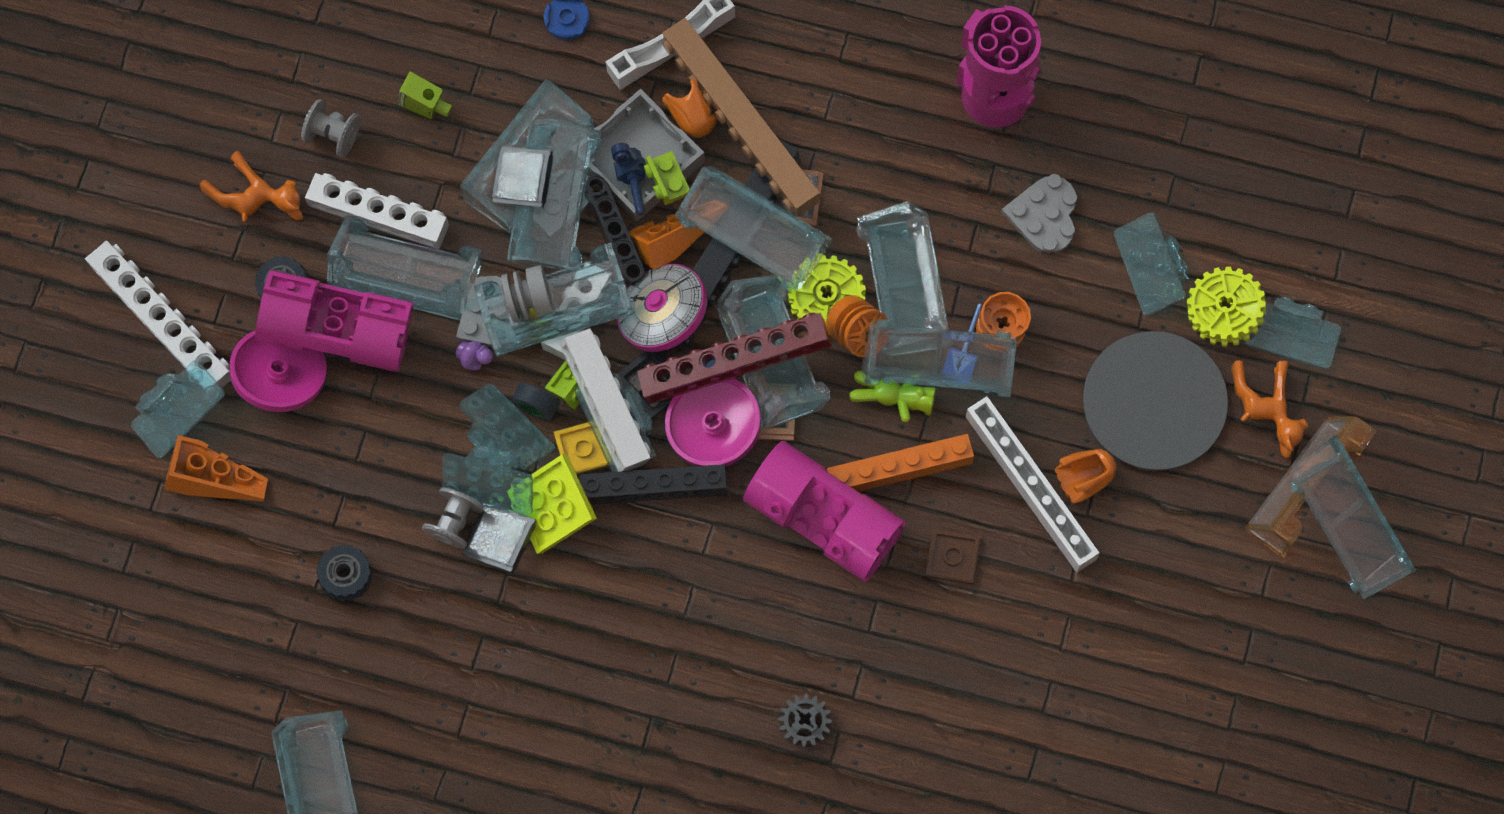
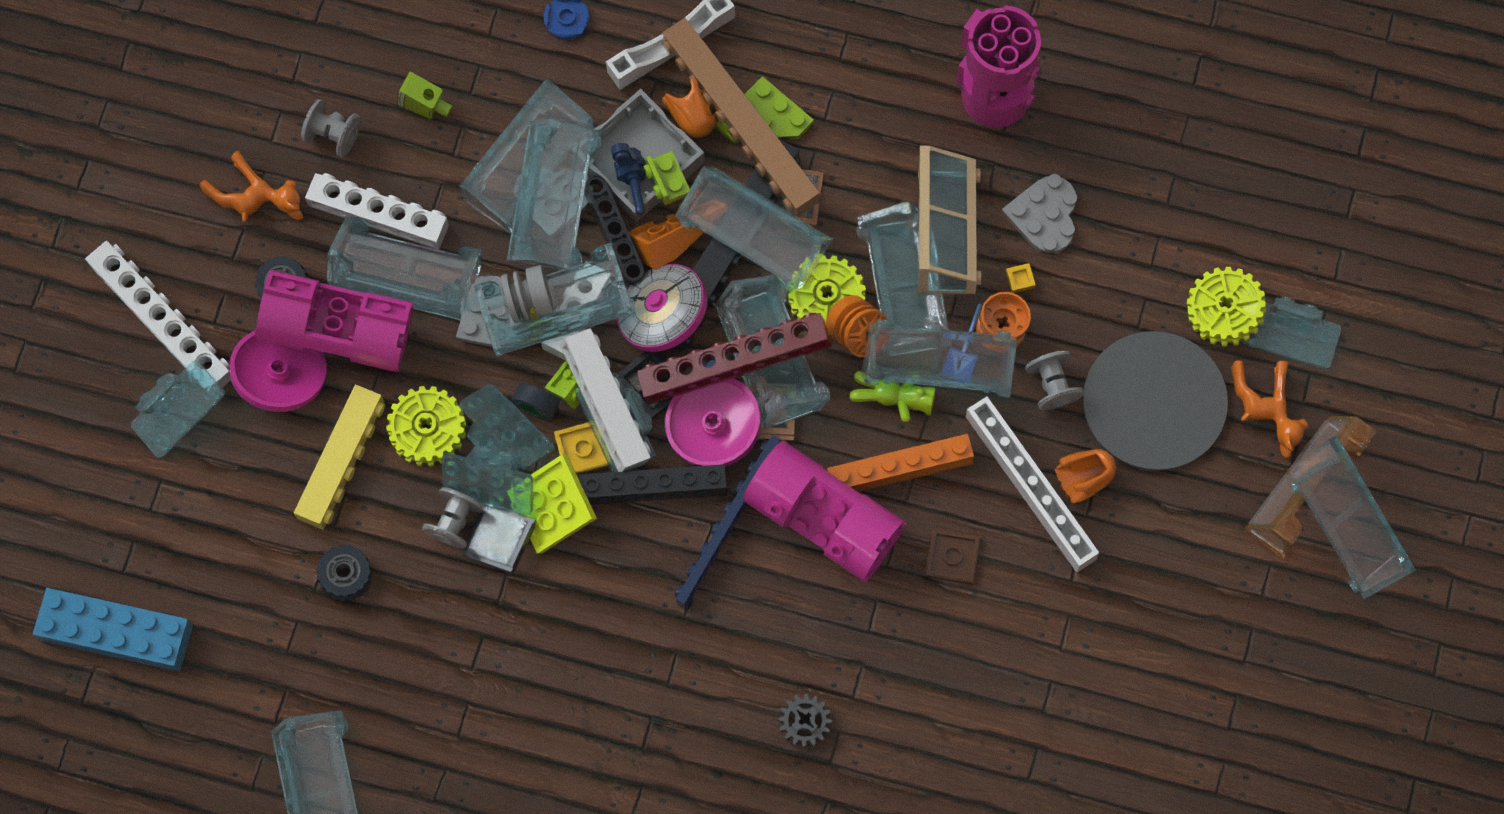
orange wedge [164,435,268,501] -> none
medium lavender animal [456,341,493,371] -> none
clear piece [492,146,553,208] -> none
clear light blue bracket [1114,212,1189,315] -> none
none -> dark azure brick [32,588,193,672]
none -> light yellow brick [294,384,385,530]
none -> neon yellow piece [386,386,467,467]
none -> dark blue plate [675,435,781,610]
none -> lime plate [715,76,814,142]
none -> windscreen [918,146,981,294]
none -> yellow plate [1006,263,1036,293]
none -> light grey hose [1025,351,1084,410]

